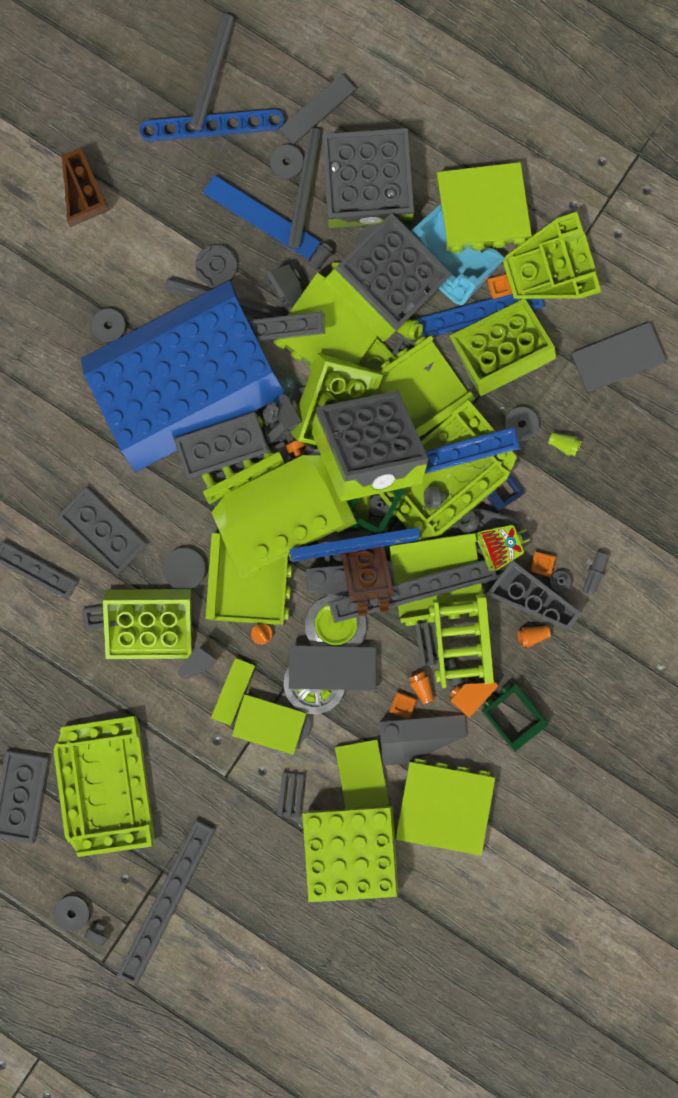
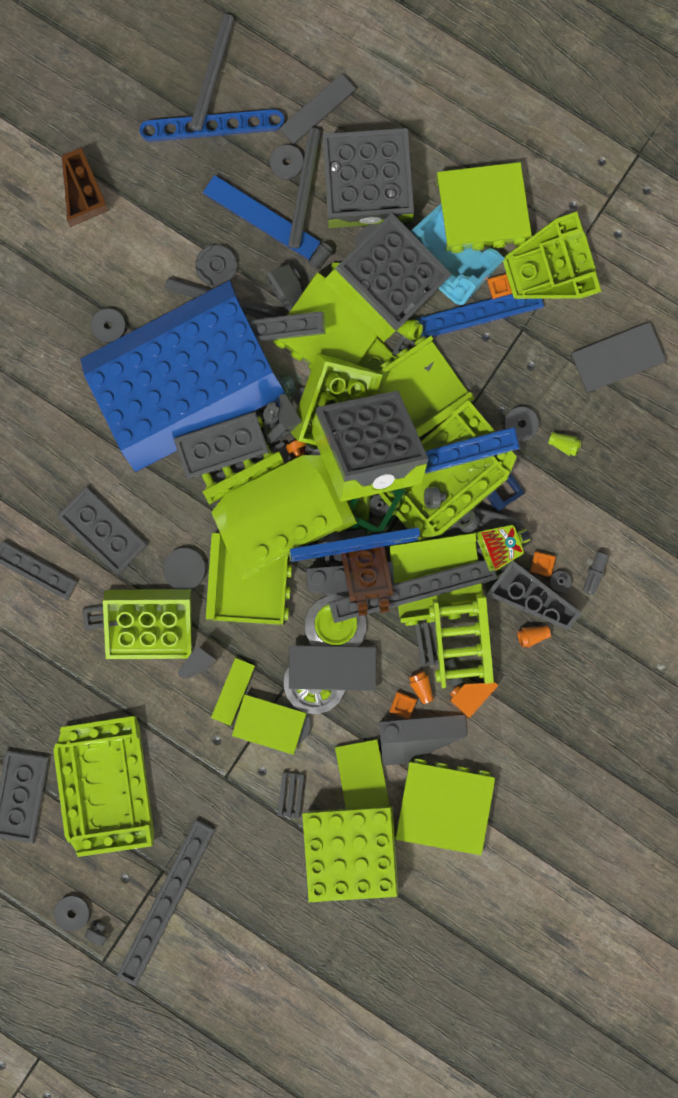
orange tile [251,623,272,645] -> none
lime slope [449,299,556,397] -> none
dark green window [481,684,548,752] -> none

